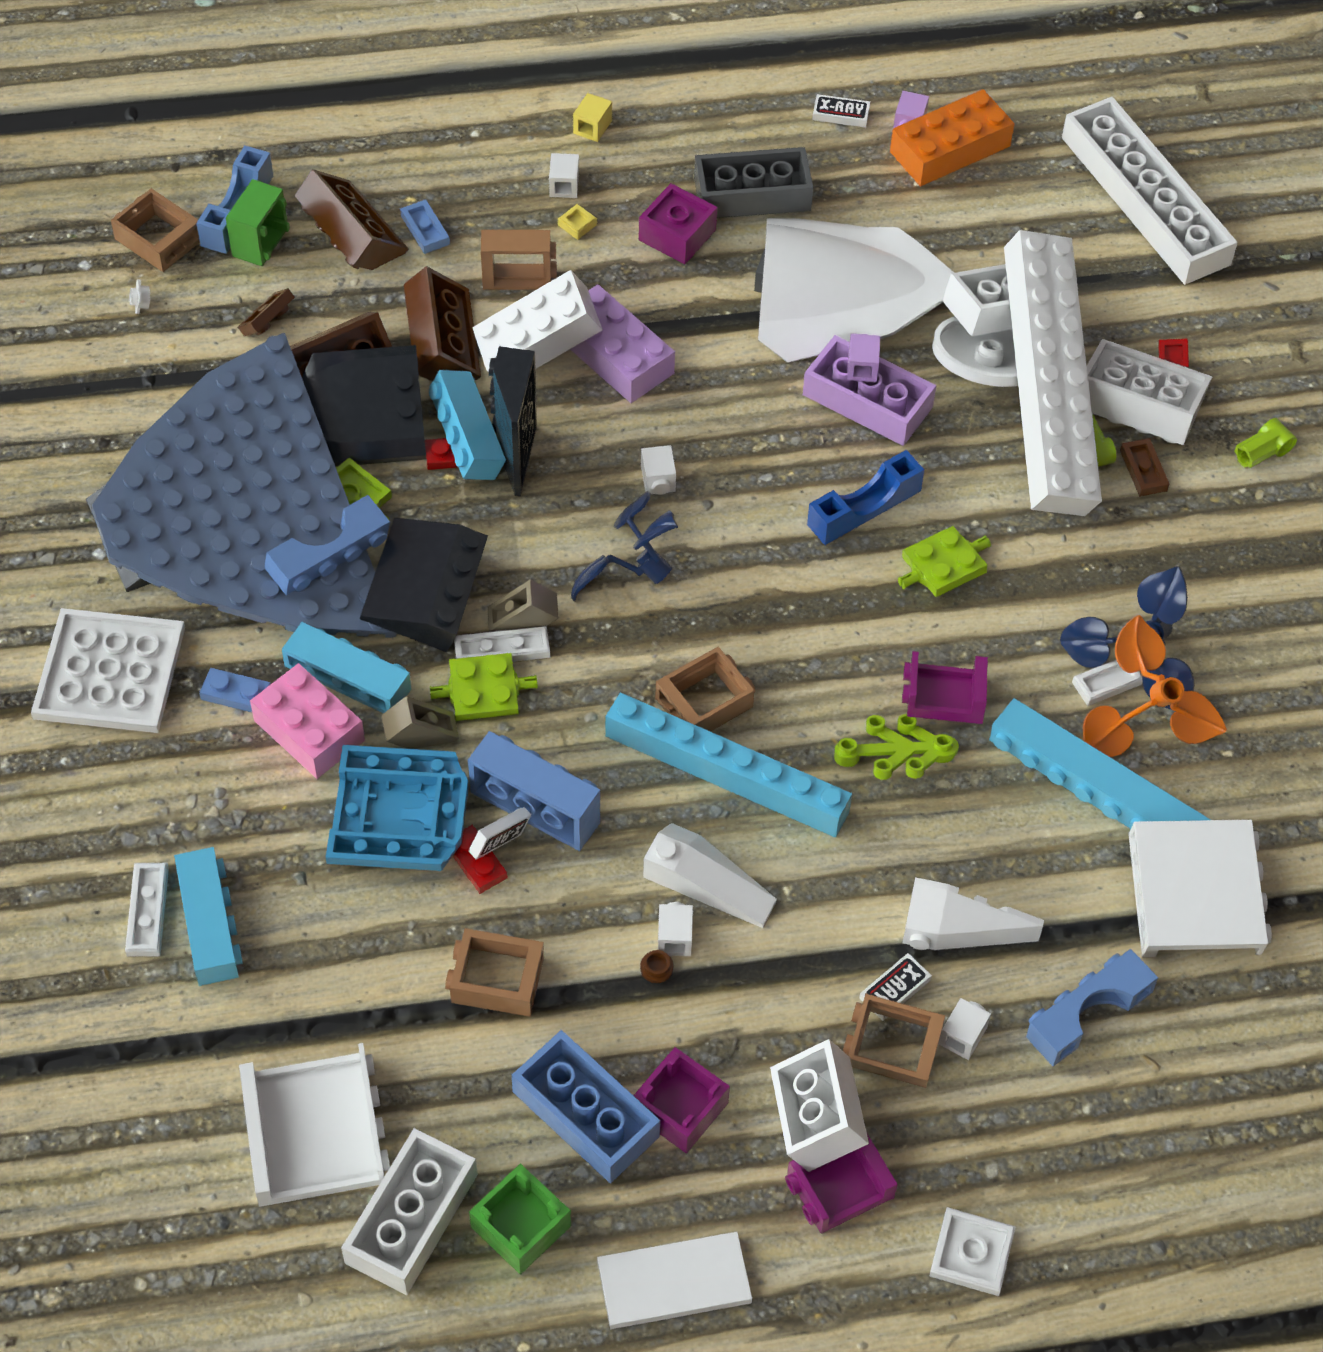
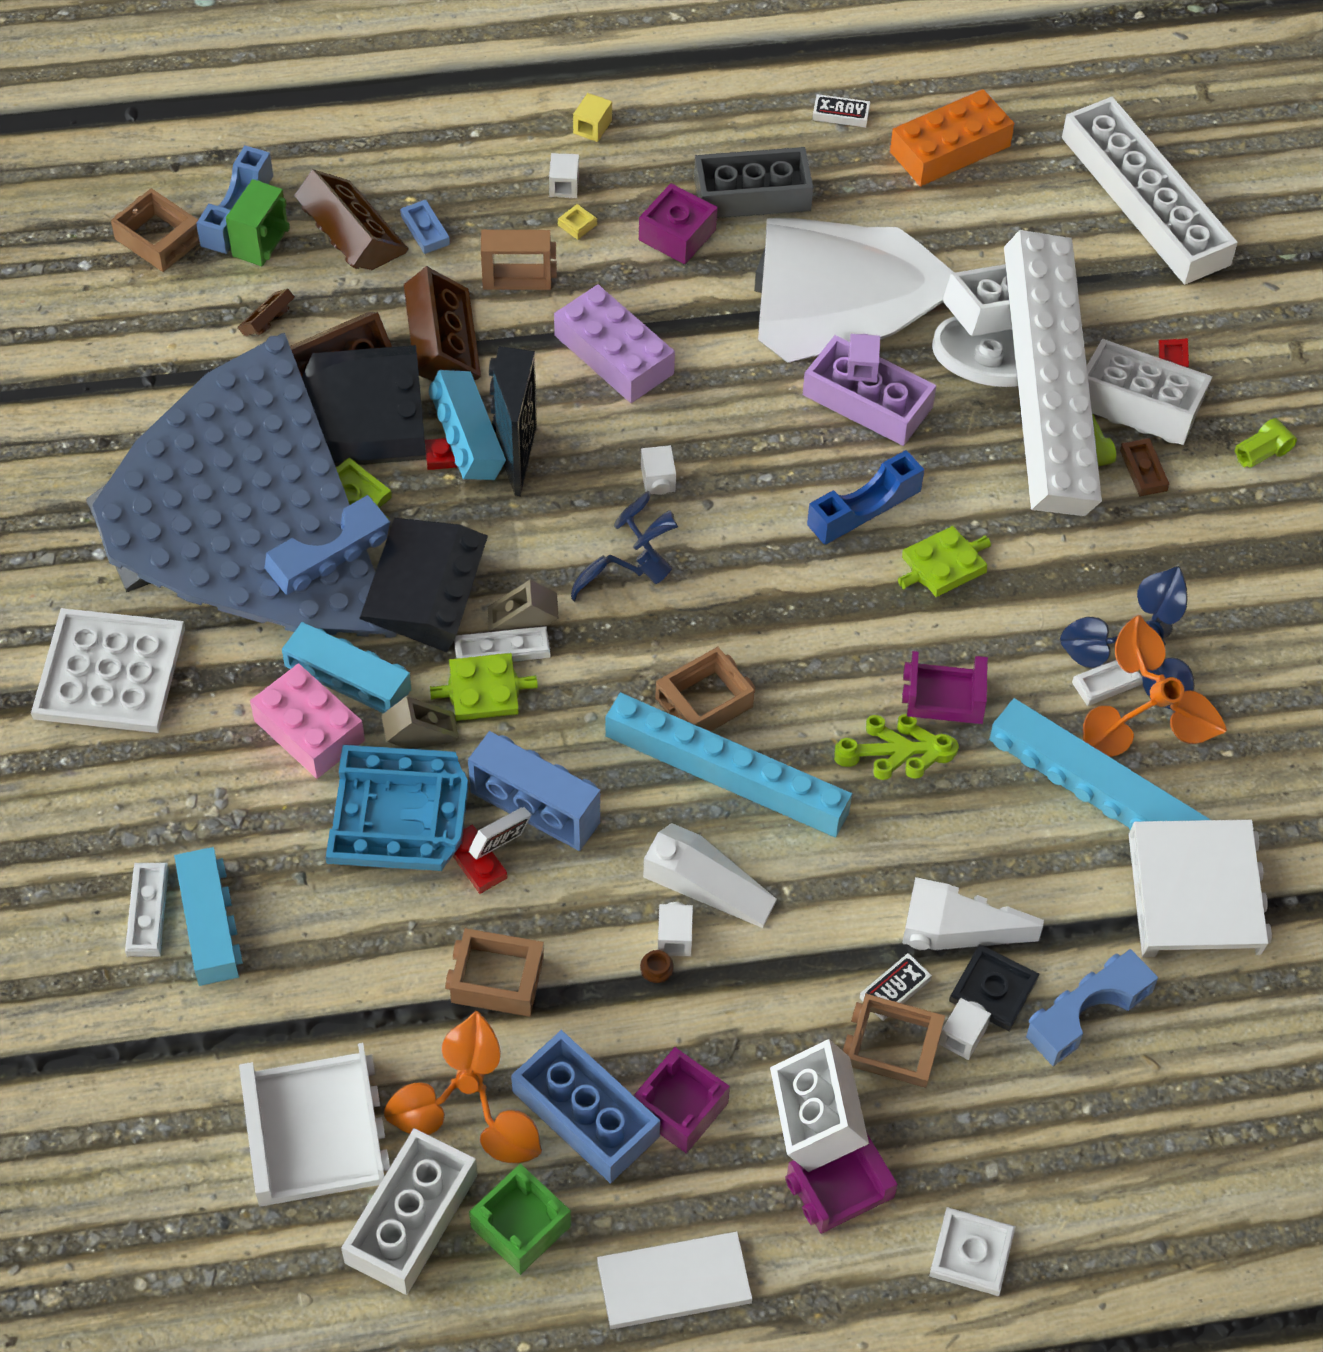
white plate [129,279,150,314] -> none
medium blue plate [199,668,270,712] -> none
white brick [472,270,603,373] -> none
lavender brick [894,91,929,128] -> none
none -> orange plant [384,1011,542,1163]
none -> black tile [949,944,1040,1032]

